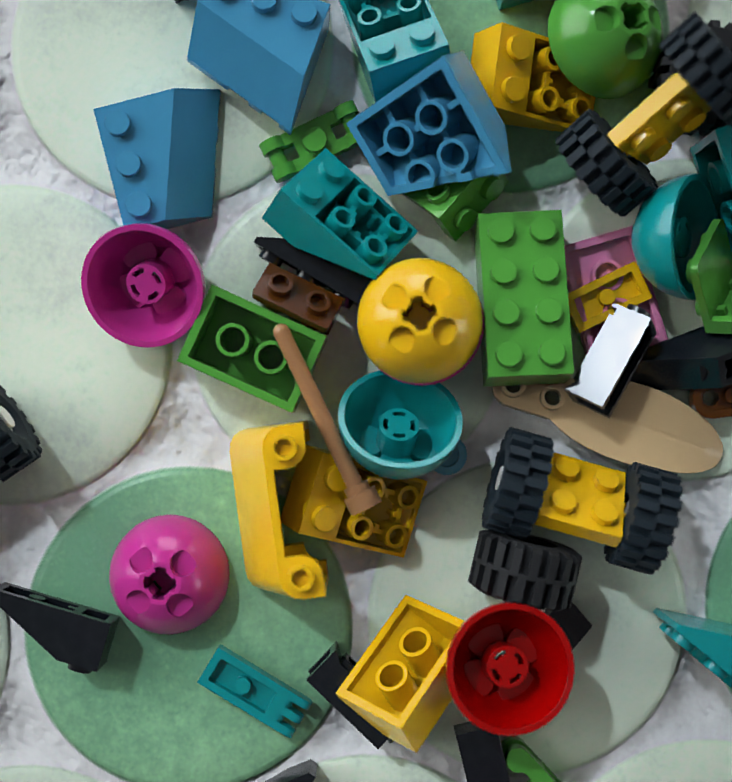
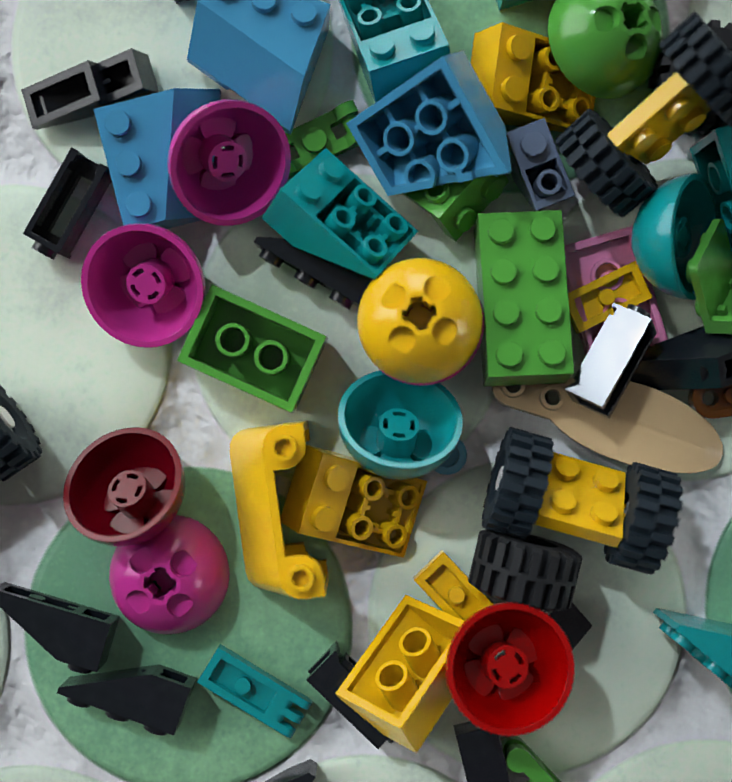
reddish brown bracket [252,262,344,335] -> none
medium nougat piece [273,323,382,516] -> none
none -> black slope [21,48,159,130]
none -> black window [23,147,112,260]
none -> black slope [57,664,197,736]
none -> dark red piece [63,427,186,547]
none -> dark pink piece [168,100,291,226]
none -> yellow plate [413,550,494,621]
none -> sand blue slope [506,118,575,211]

